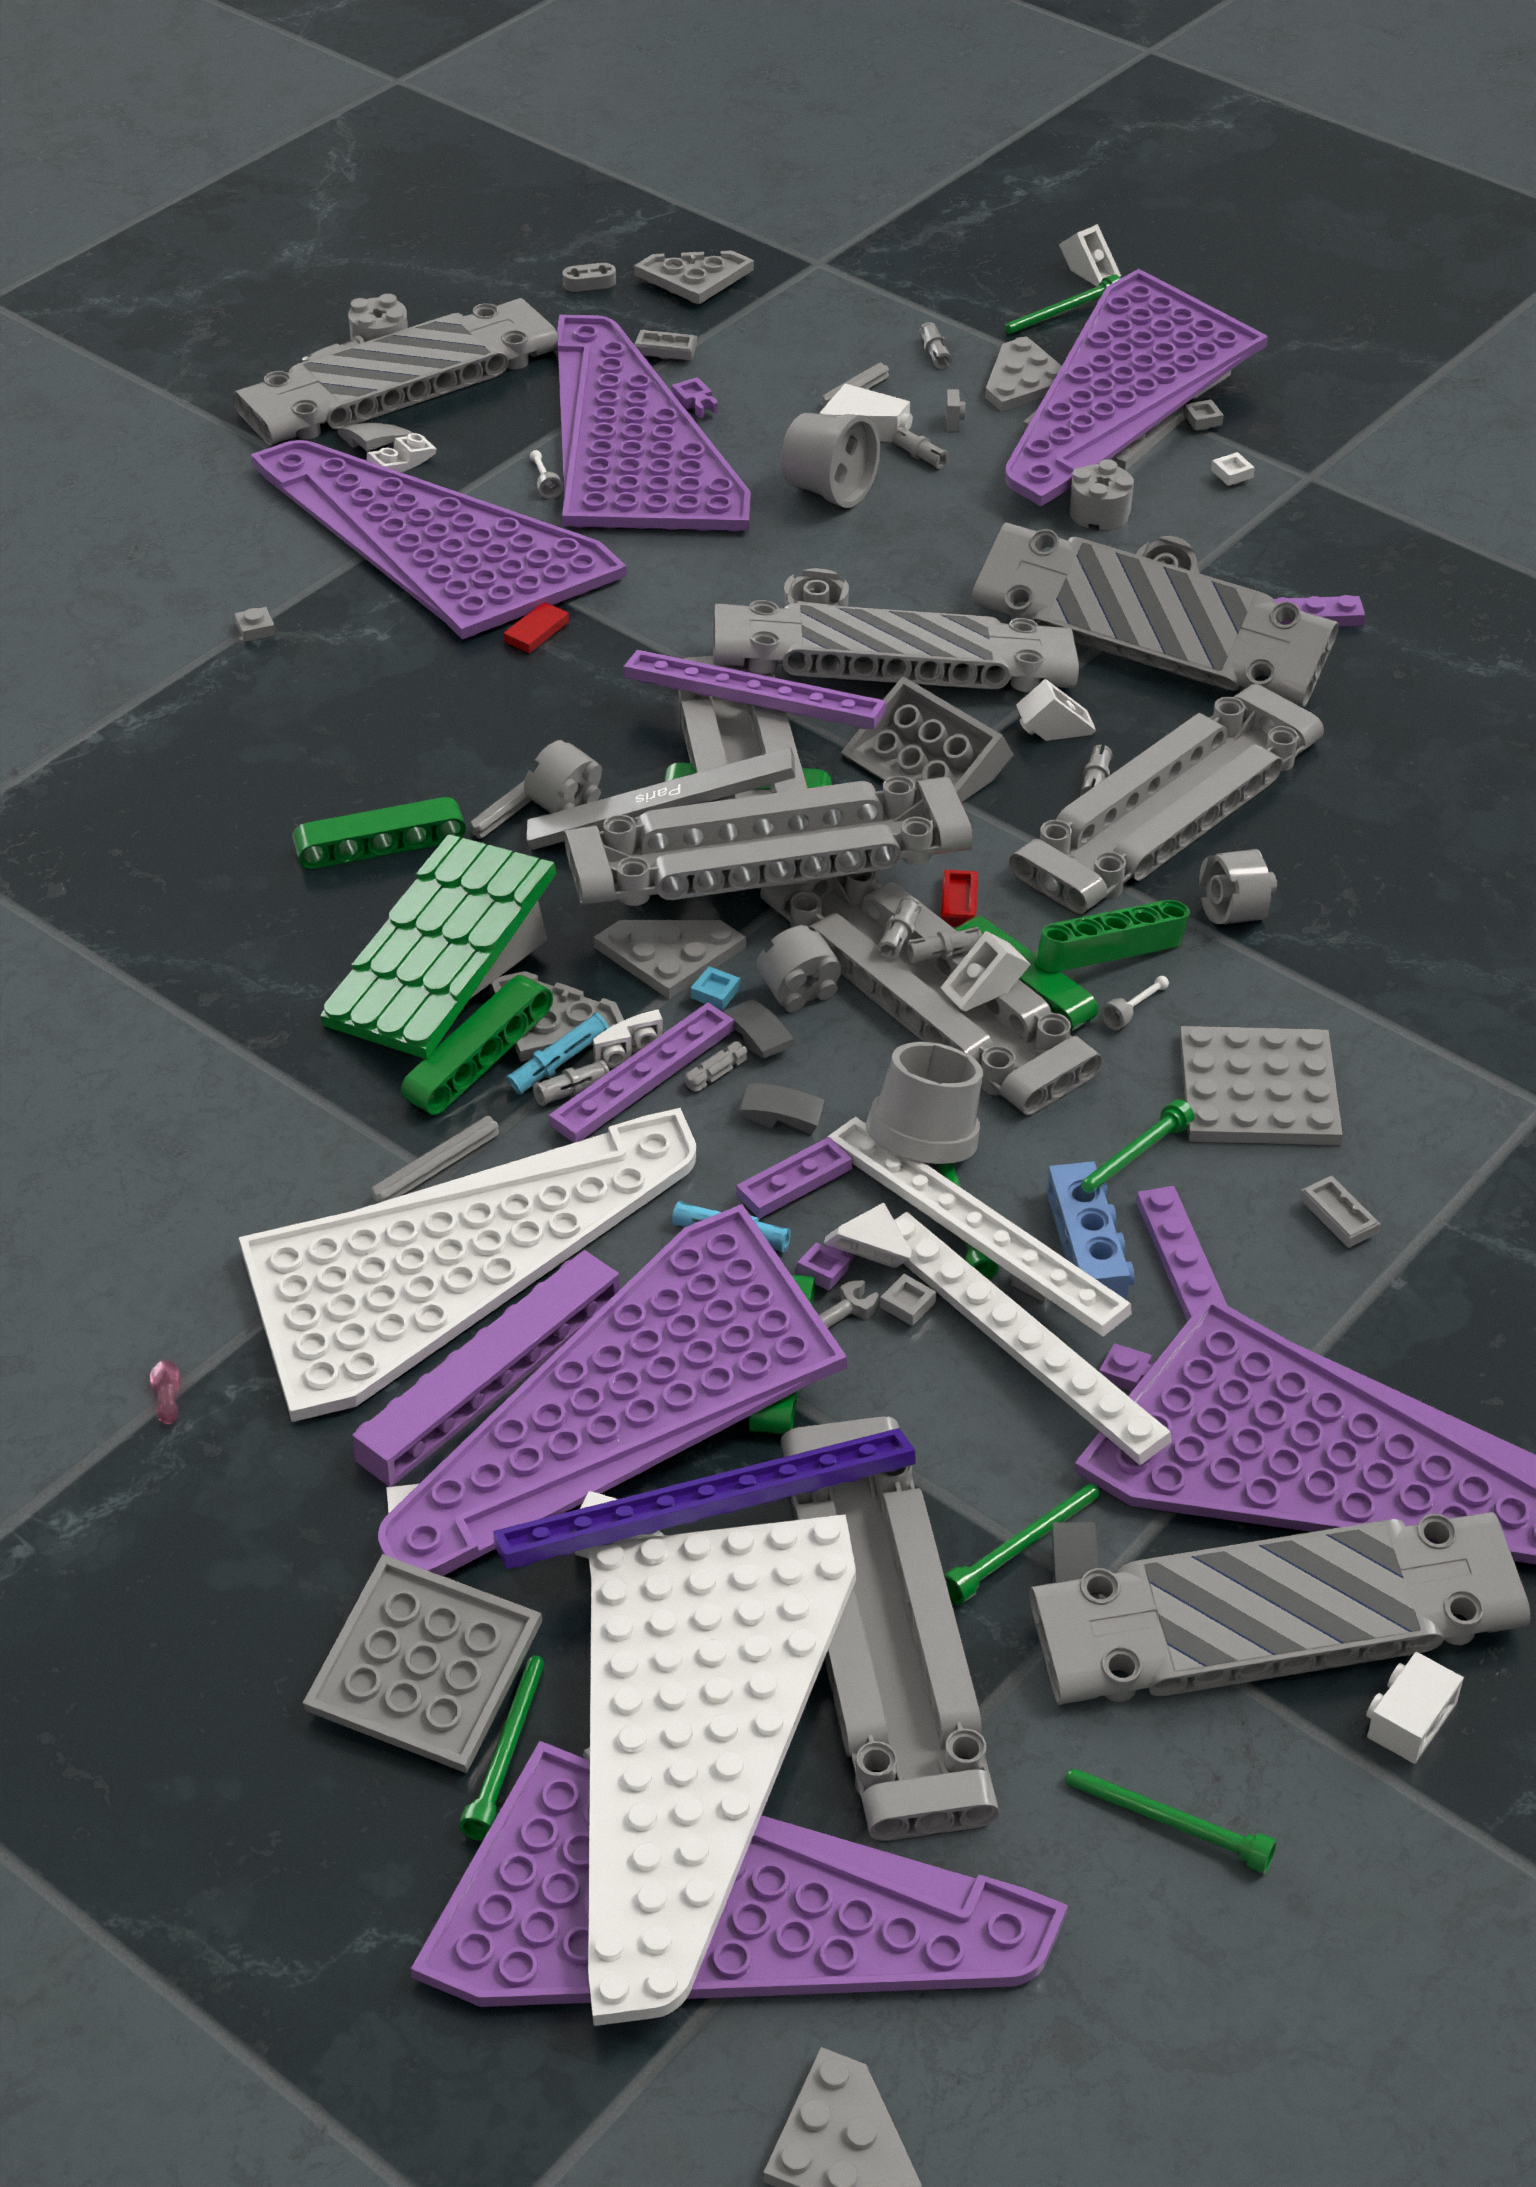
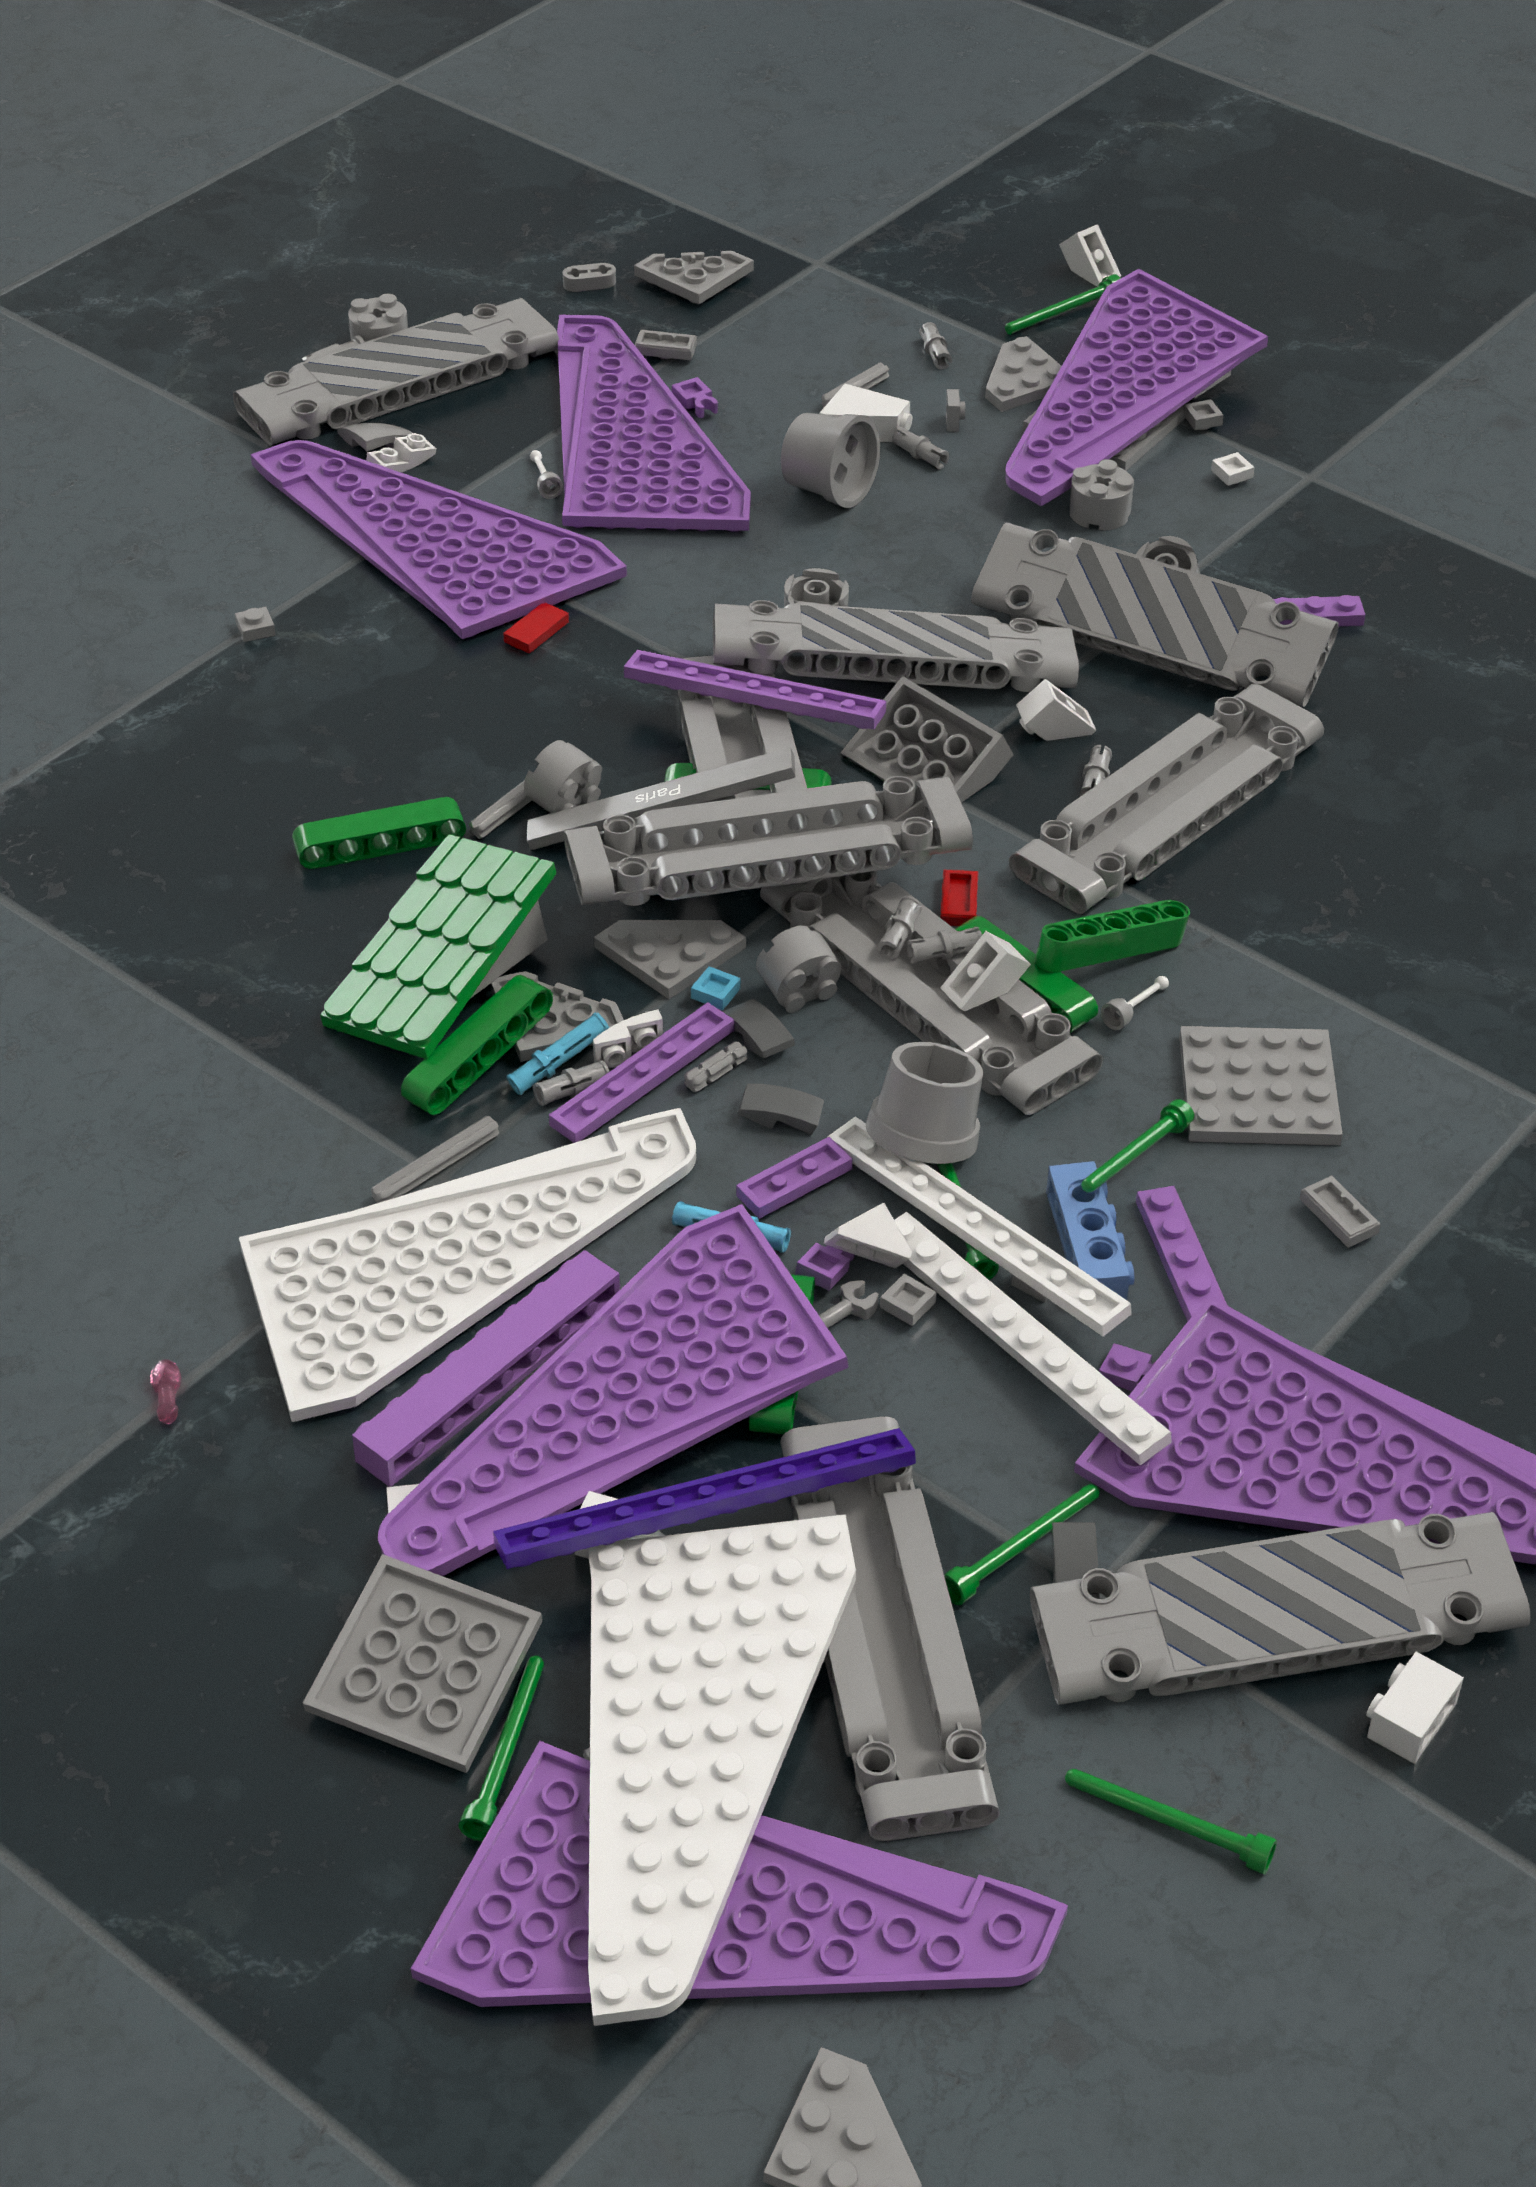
light grey brick [1199,849,1277,924] -> none

